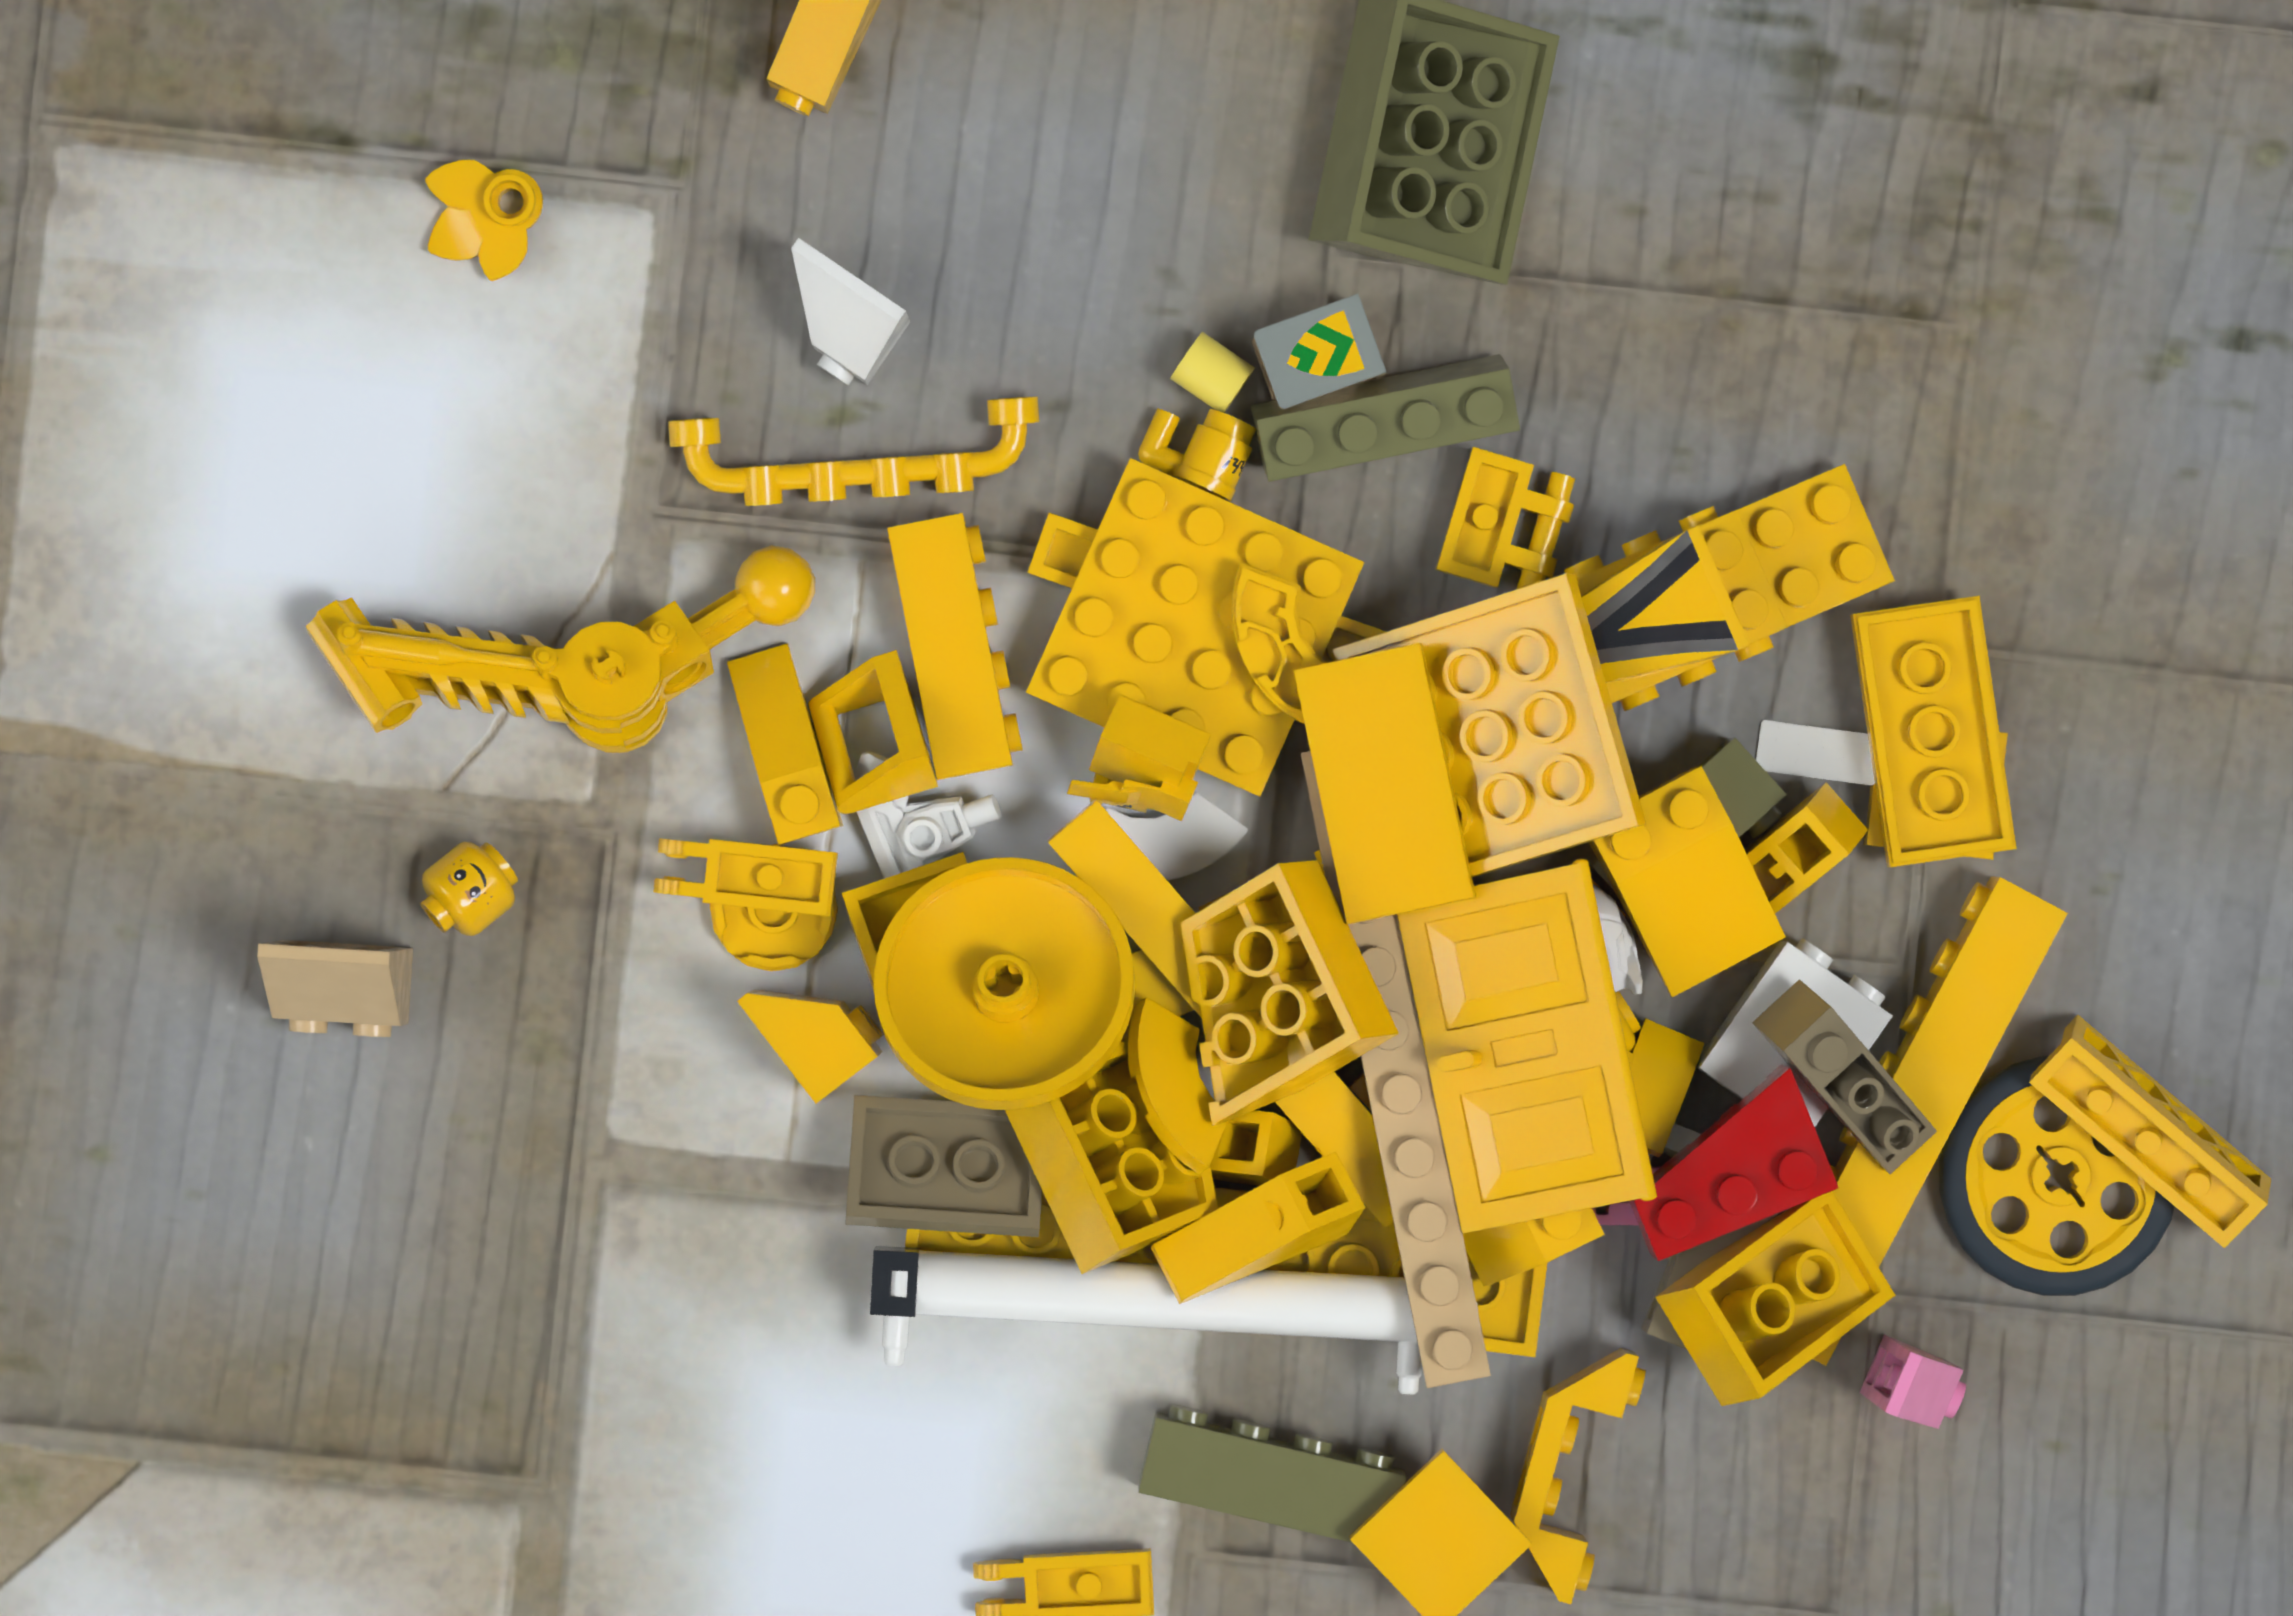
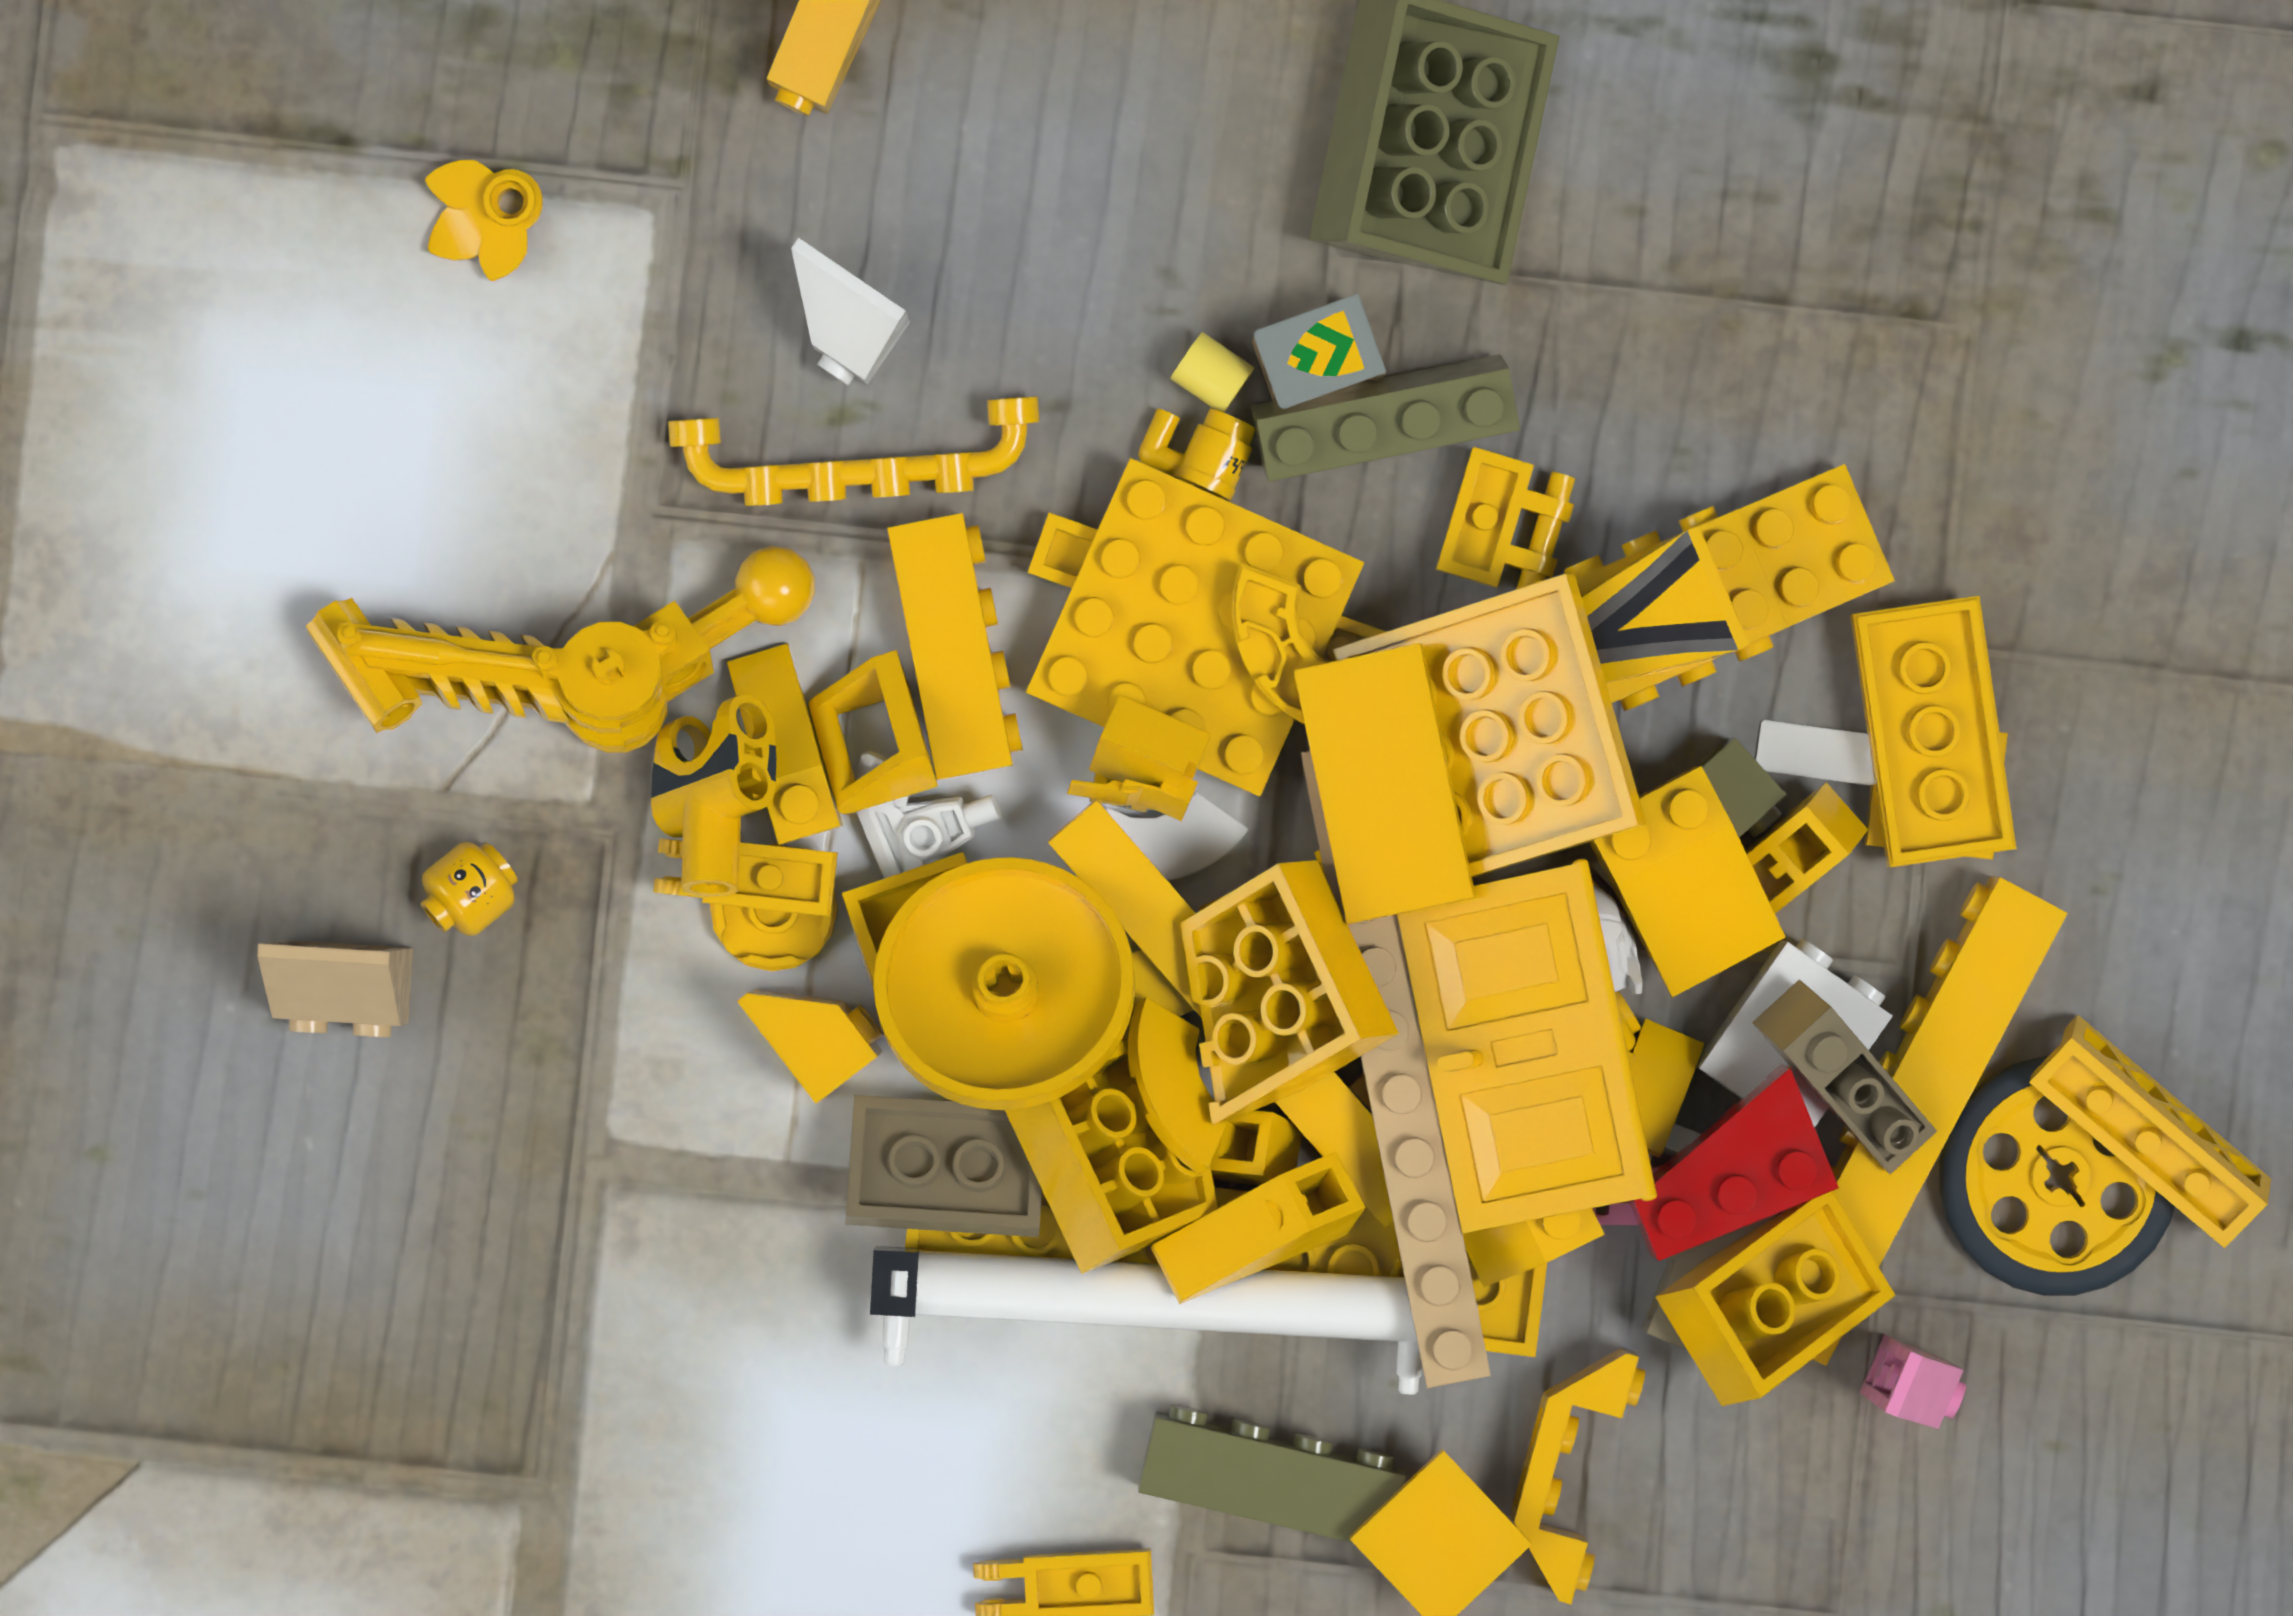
none -> yellow connector [651,694,777,897]

